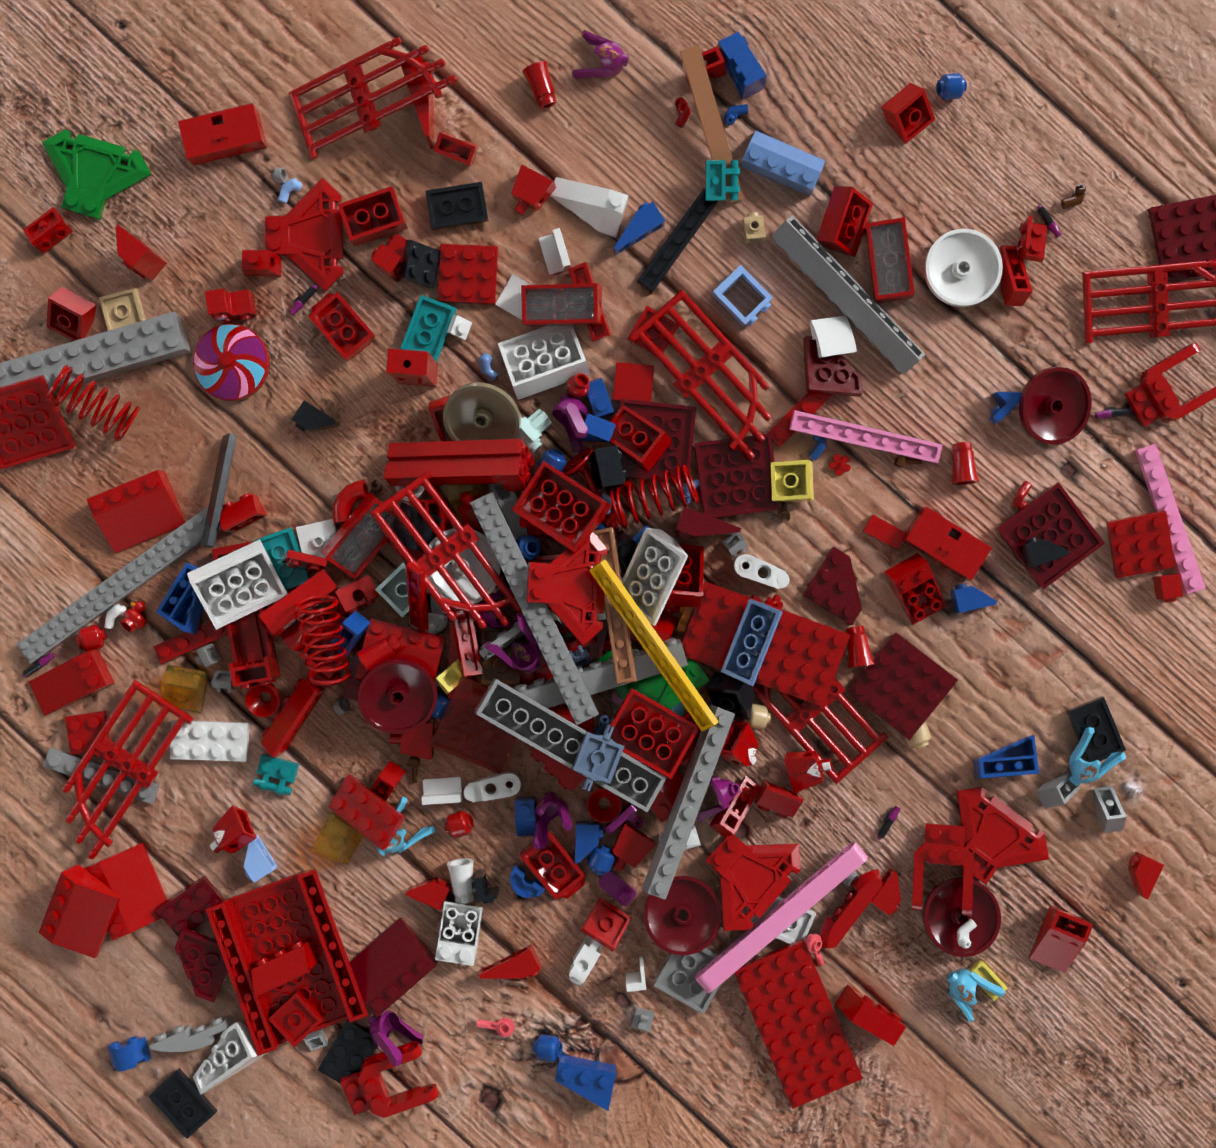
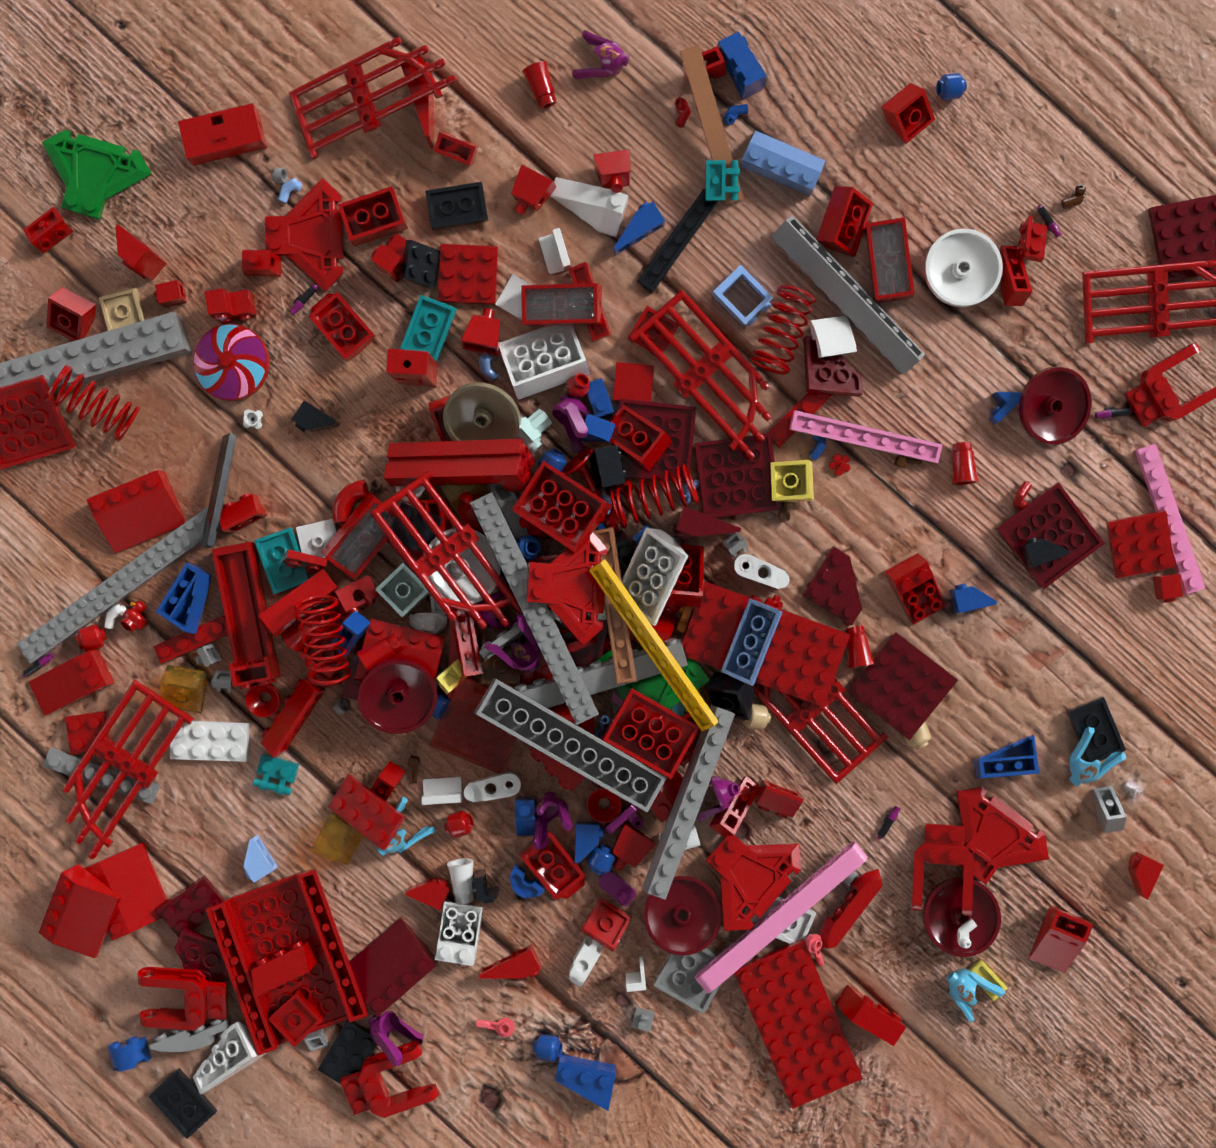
white slope [187,539,287,630] -> none
red torso [210,805,257,853] -> none
red torso [390,721,435,760] -> none
red tile [406,562,429,632] -> none
white plate [447,314,472,340] -> none
sand blue plate [569,645,592,667] -> none
sand blue plate [572,724,624,791] -> none
red torso [720,721,759,767] -> none
tan brick [743,212,766,244] -> none
red torso [784,751,833,793] -> none
red tile [863,514,906,550] -> none
red slope [871,867,901,916] -> none
red brick [902,507,992,581] -> none
light grey slope [1036,772,1080,809] -> none
none -> red plate [137,967,228,1031]
none -> red brick [154,280,187,307]
none -> white plate [243,409,263,429]
none -> red torso [461,308,500,356]
none -> red torso [593,150,631,193]
none -> red piece [750,285,816,375]

